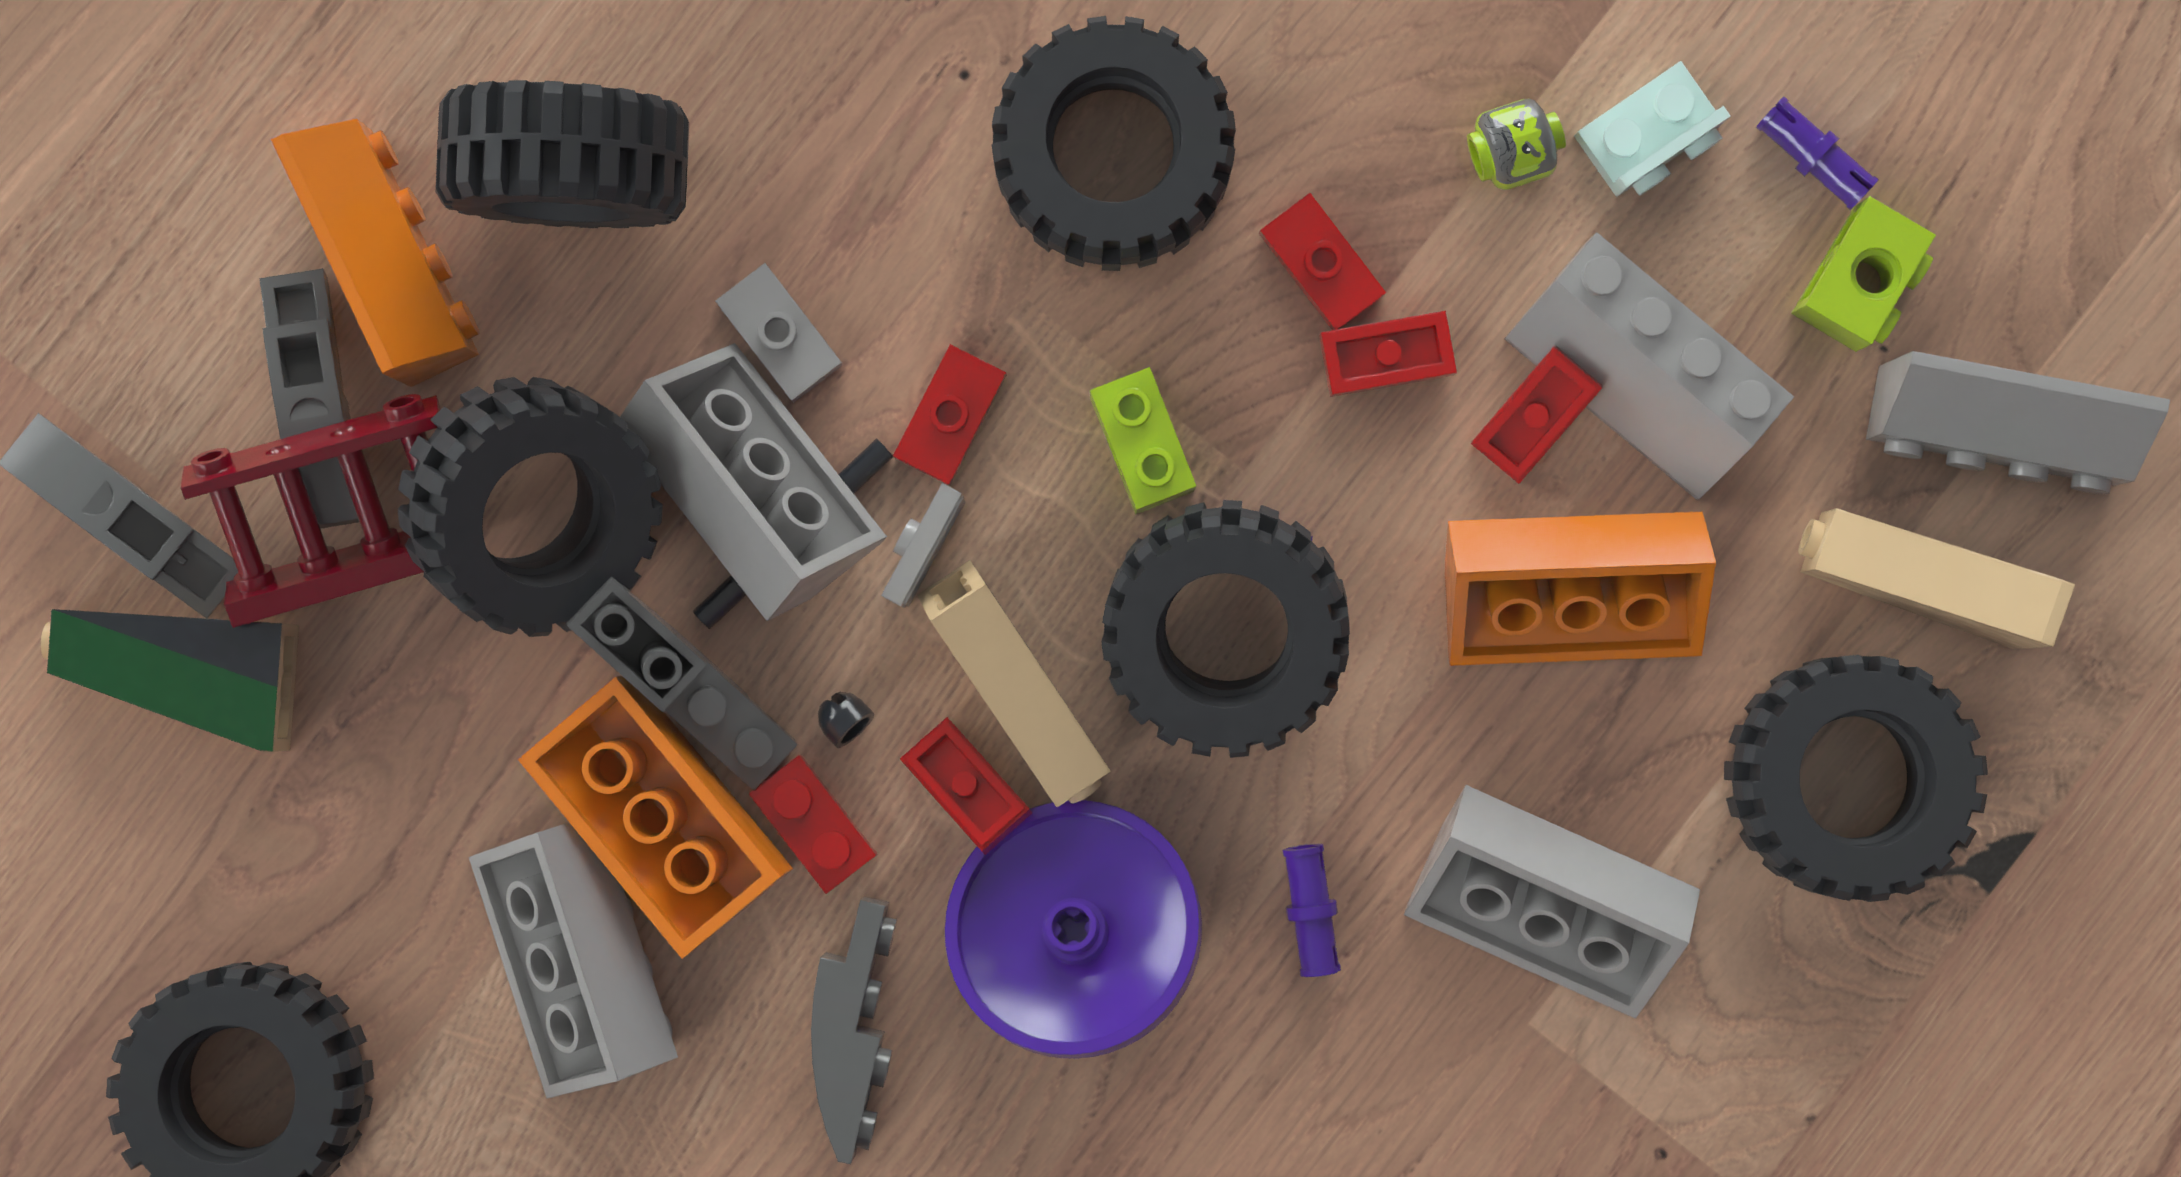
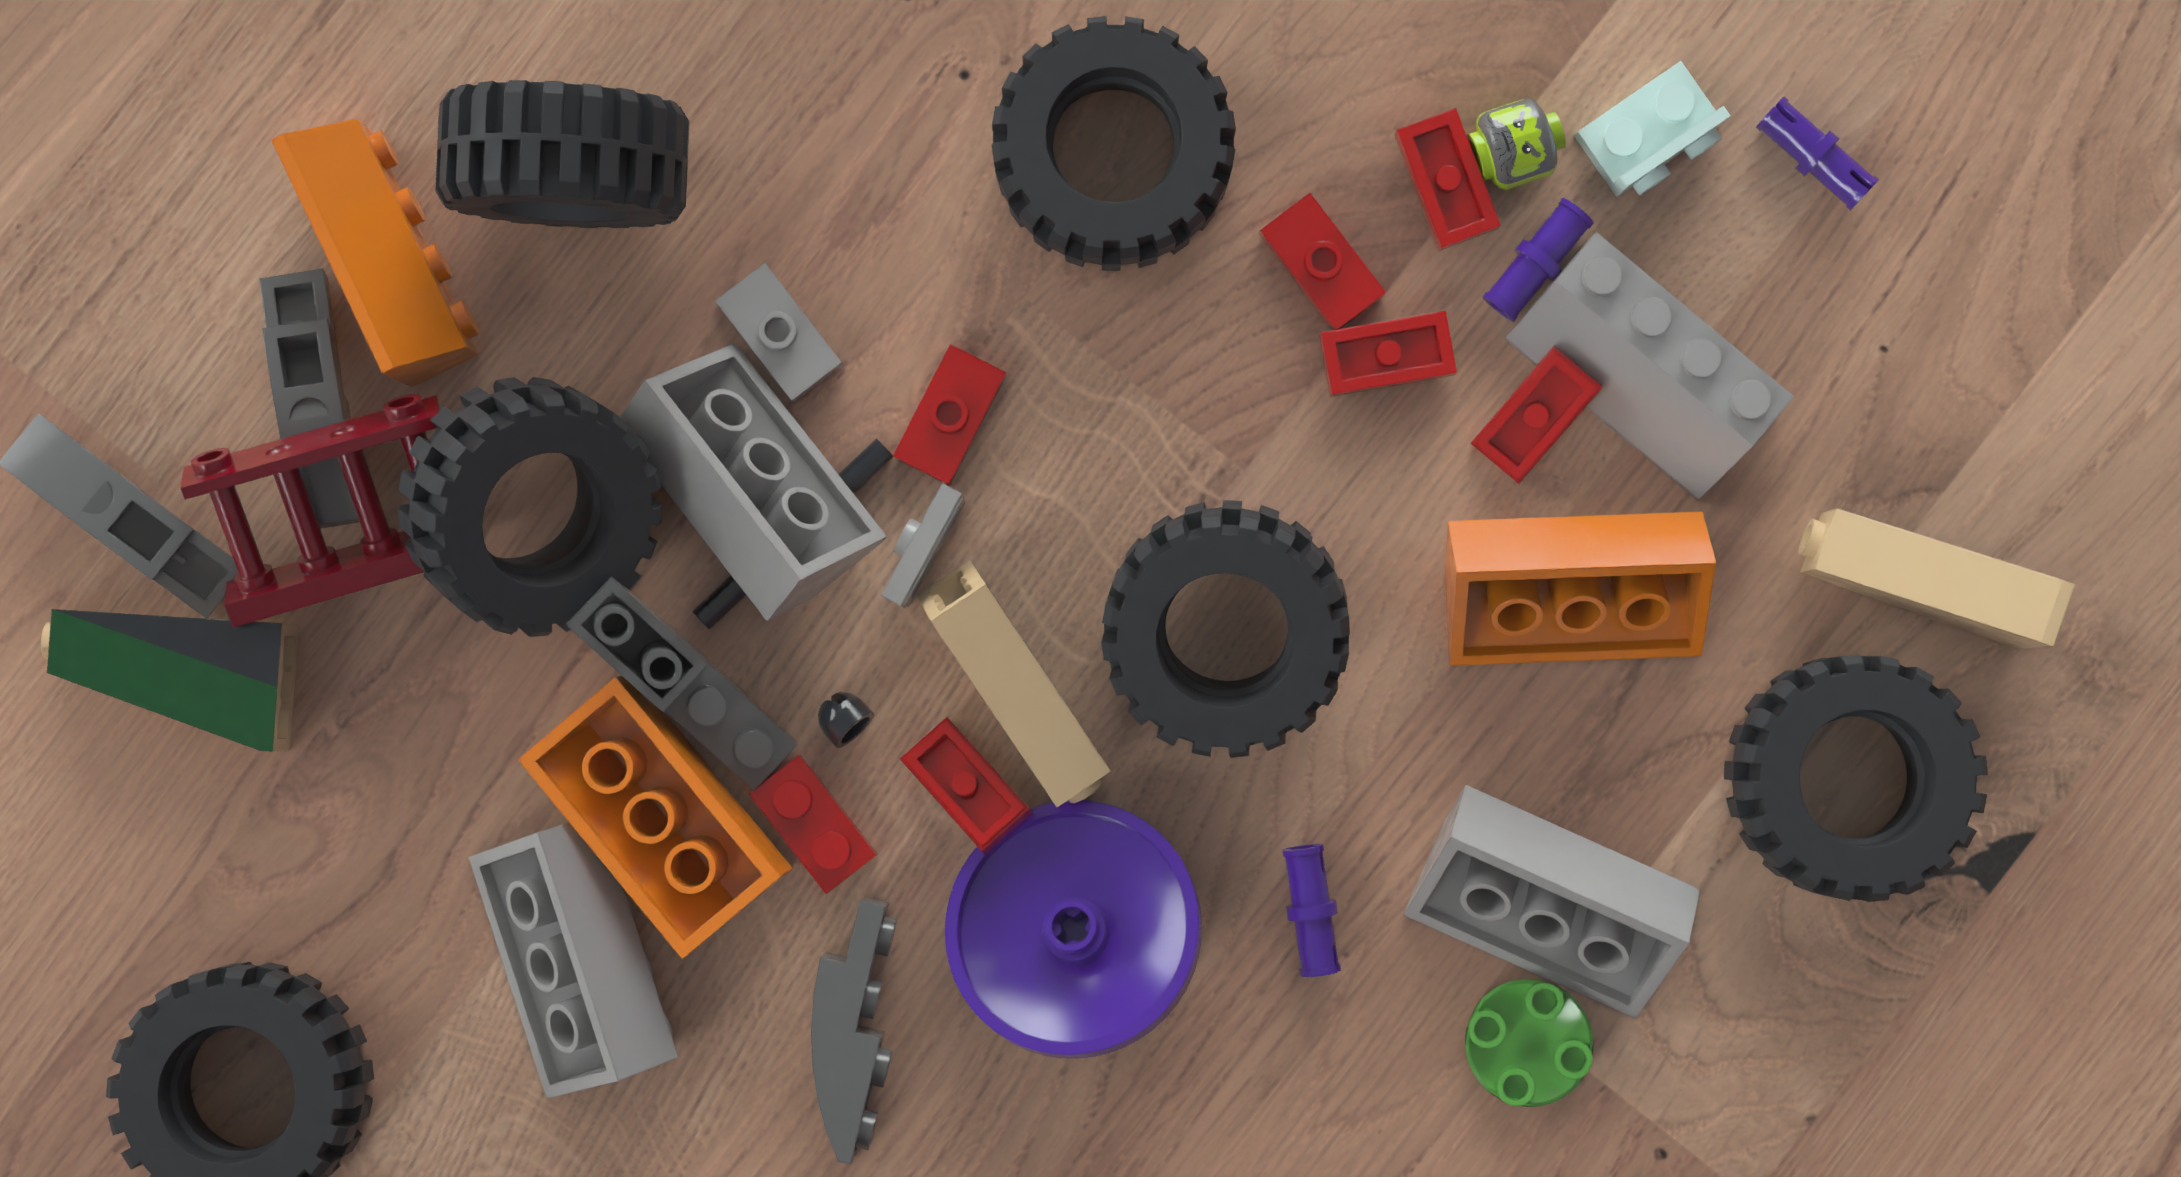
lime brick [1090,367,1197,515] -> none
lime brick [1791,196,1936,352] -> none
light grey slope [1866,351,2170,494] -> none
none -> red plate [1394,108,1501,251]
none -> bright green dish [1465,979,1593,1107]
none -> dark purple pin [1483,198,1594,322]

